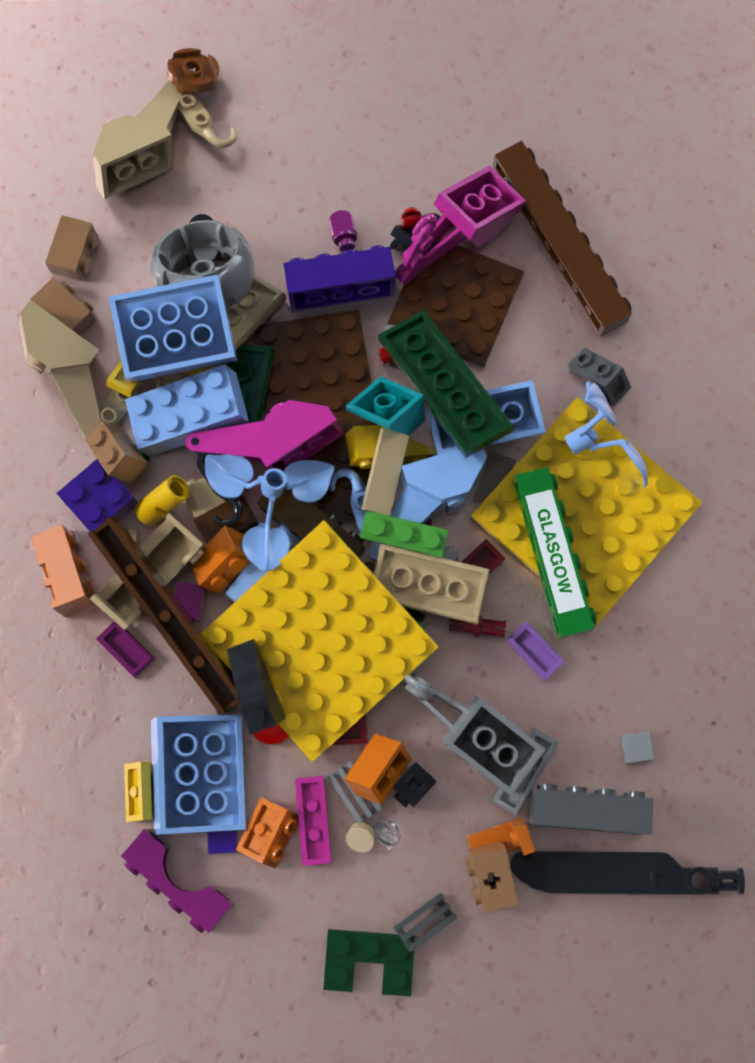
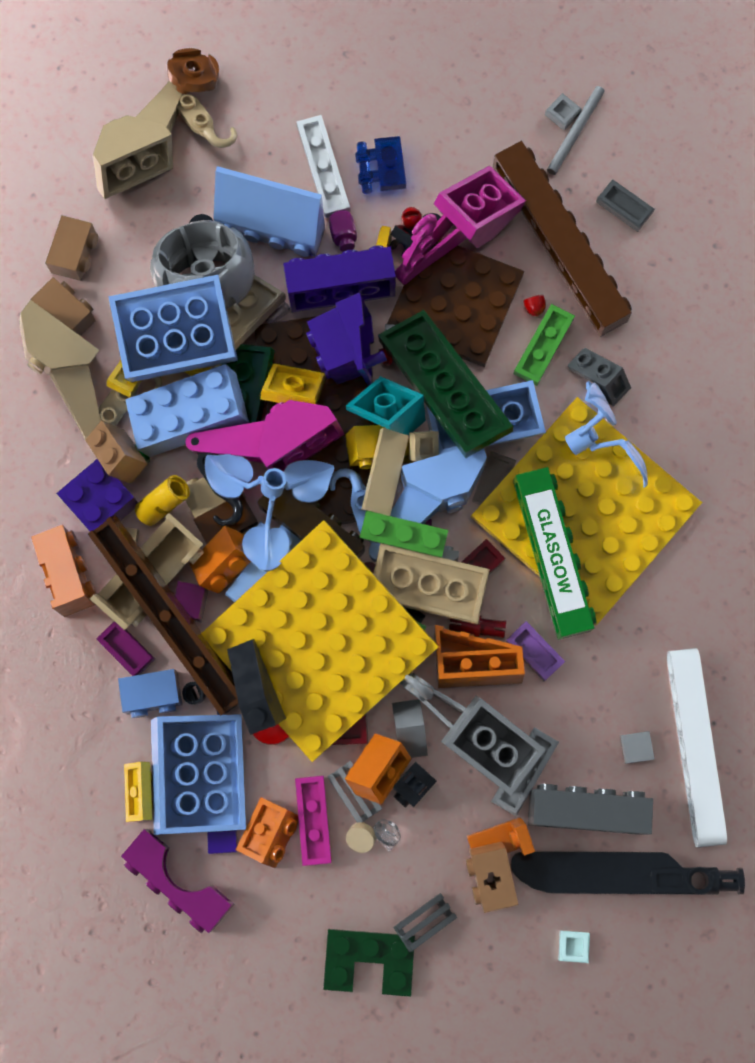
none -> medium blue brick [118,669,183,718]
none -> black hinge [182,682,206,704]
none -> light blue slope [213,166,325,257]
none -> yellow tile [260,363,326,404]
none -> white plate [297,115,350,218]
none -> dark purple piece [306,293,387,386]
none -> clear blue plate [355,136,406,194]
none -> yellow tile [376,226,392,247]
none -> light grey slope [392,699,428,758]
none -> tan plate [409,431,439,461]
none -> orange wedge [434,625,525,688]
none -> bright green plate [513,304,575,386]
none -> red hinge [523,295,546,316]
none -> light grey tile [545,93,582,130]
none -> light grey bar [547,86,605,175]
none -> light aqua tile [558,930,590,963]
none -> dark grey tile [596,179,655,232]
none -> white beam [667,648,727,848]

